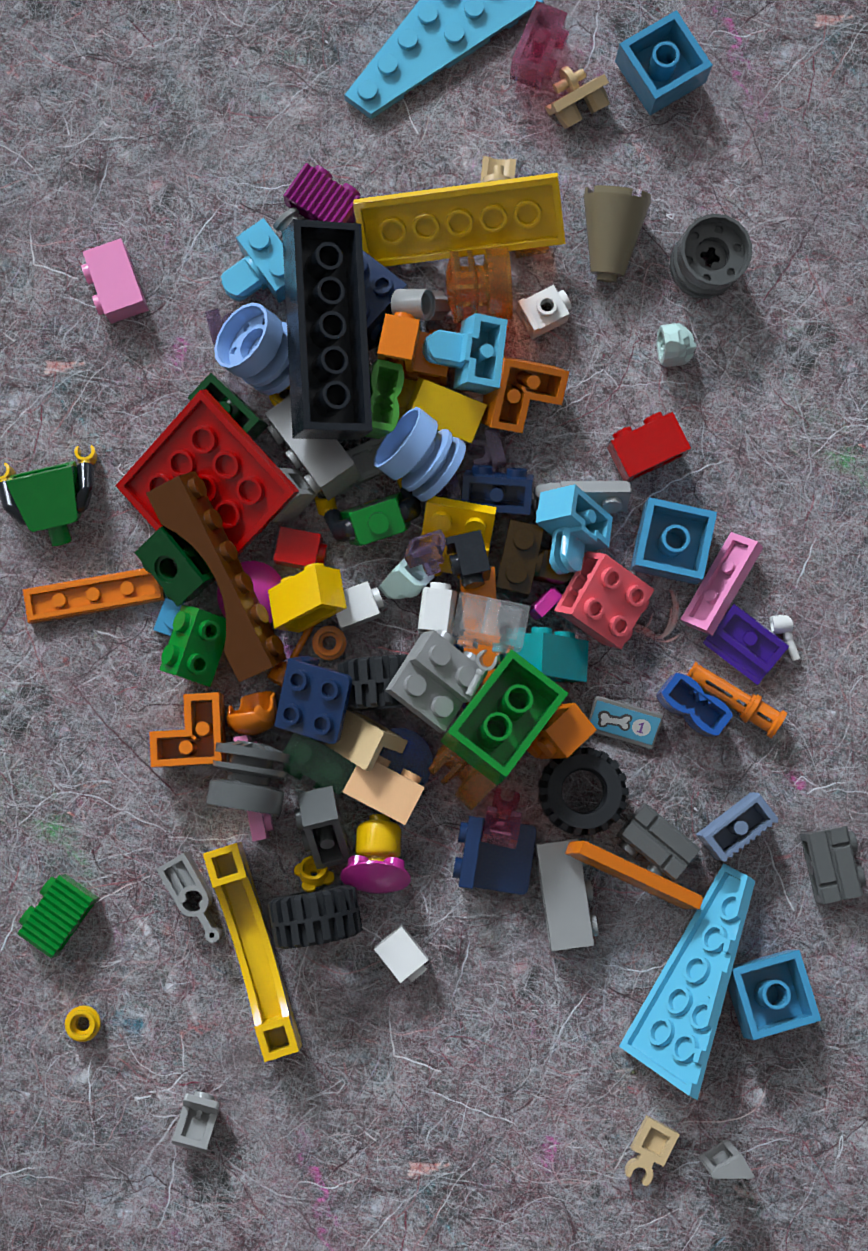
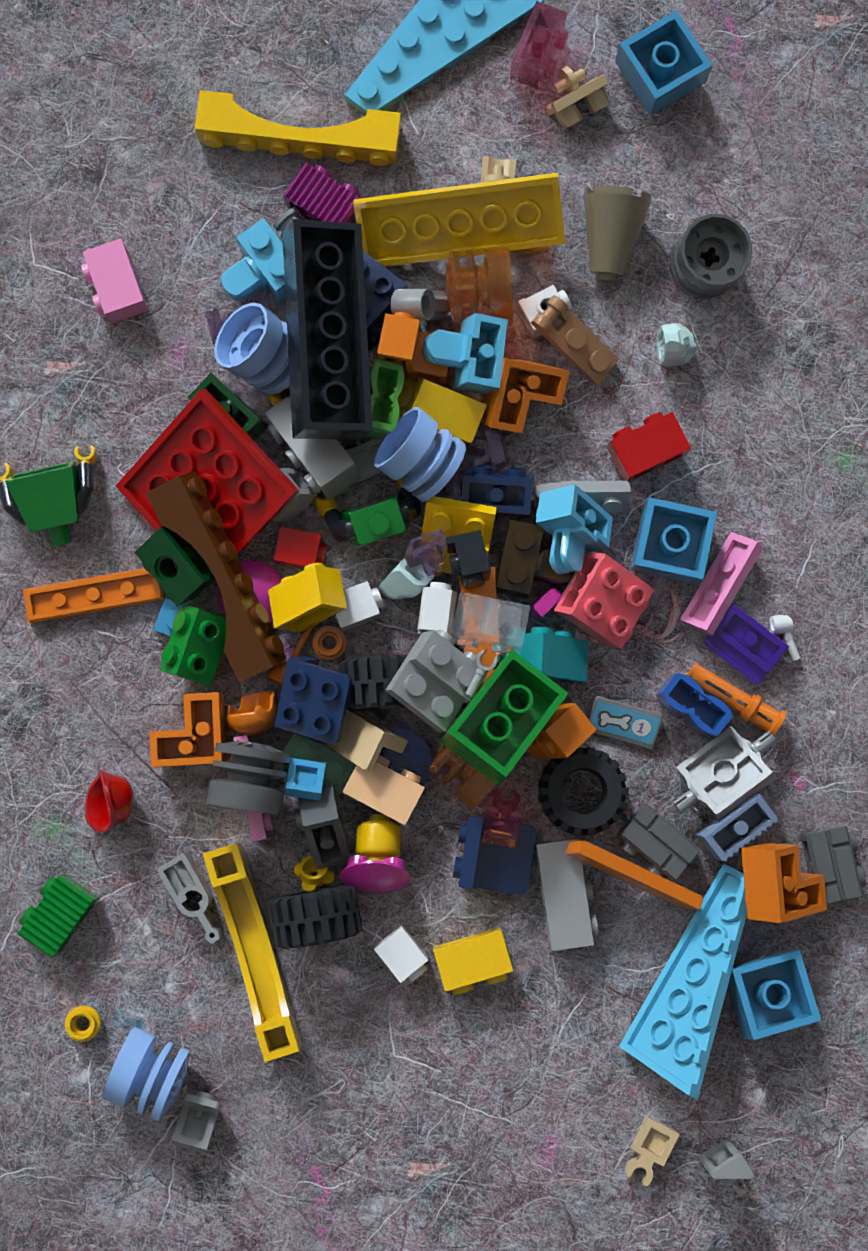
none -> red helmet [85,770,134,832]
none -> light blue wheel [102,1027,191,1123]
none -> yellow arch [195,90,401,167]
none -> dark azure plate [284,758,326,801]
none -> yellow brick [433,927,513,995]
none -> medium nougat plate [531,295,620,385]
none -> light grey plate [673,726,777,821]
none -> orange brick [741,843,827,923]

